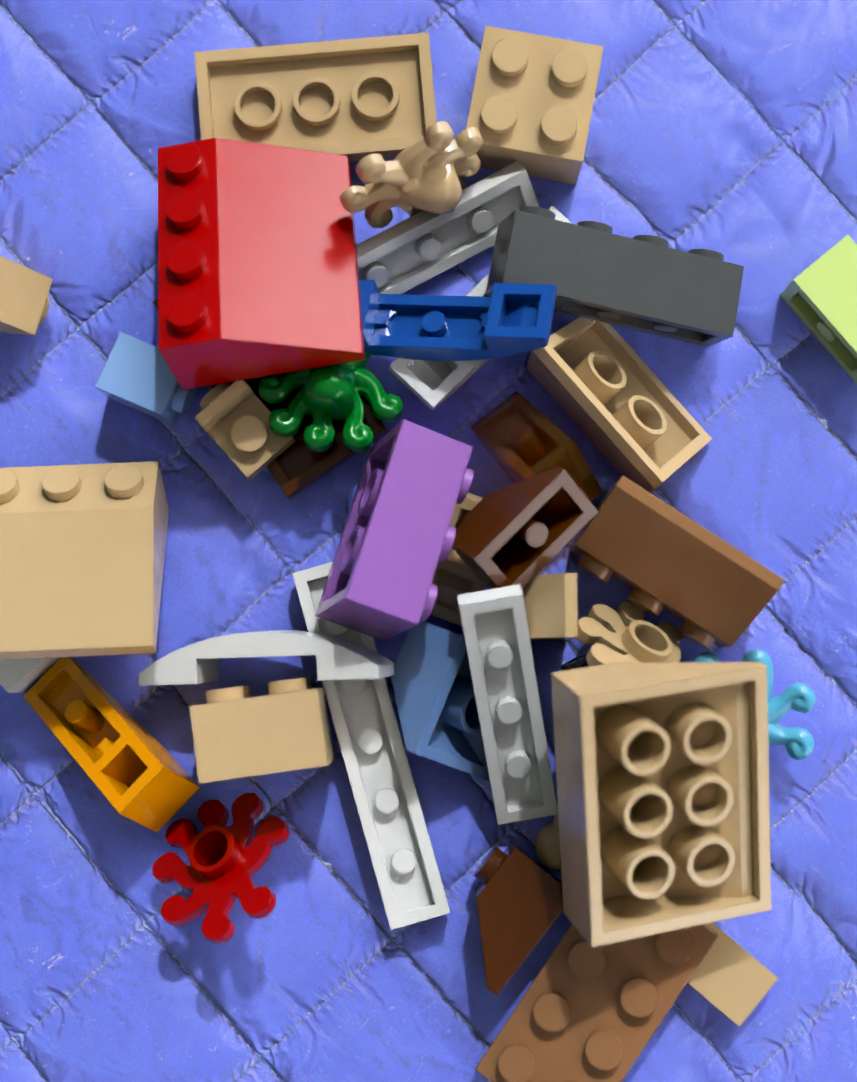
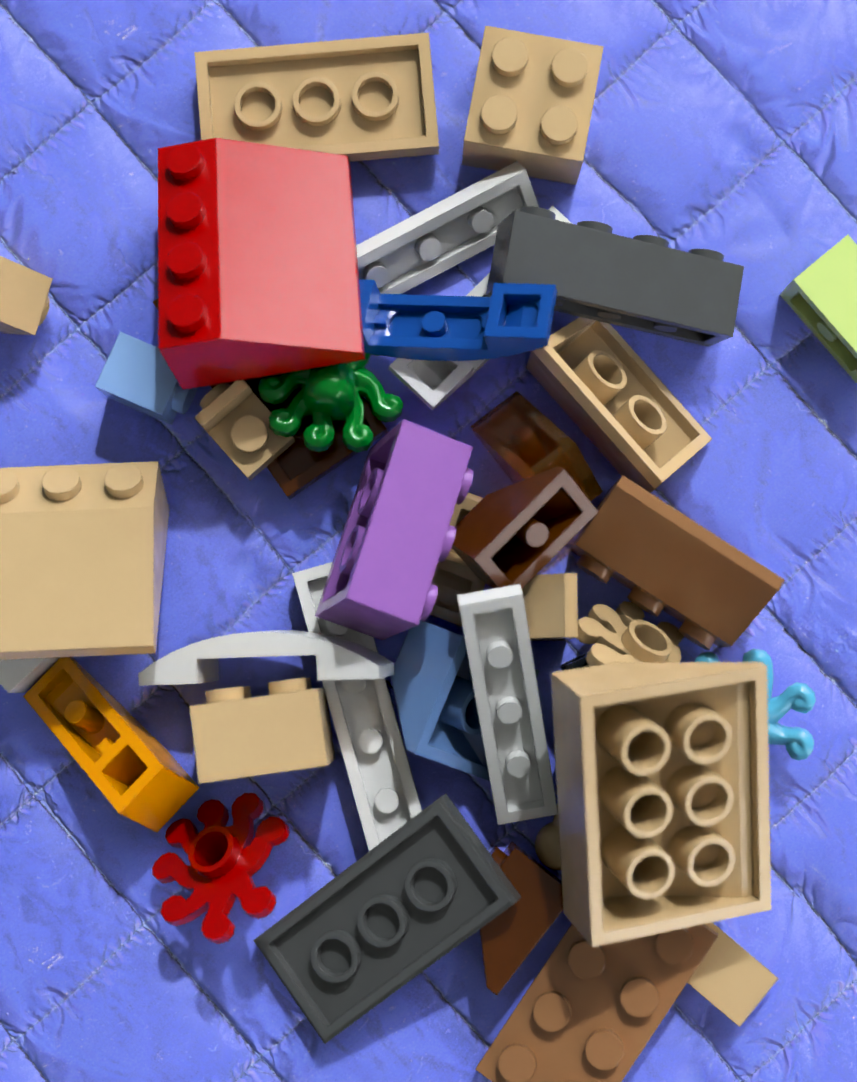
tan animal [339,121,483,228] -> none
none -> dark grey tile [253,794,521,1044]

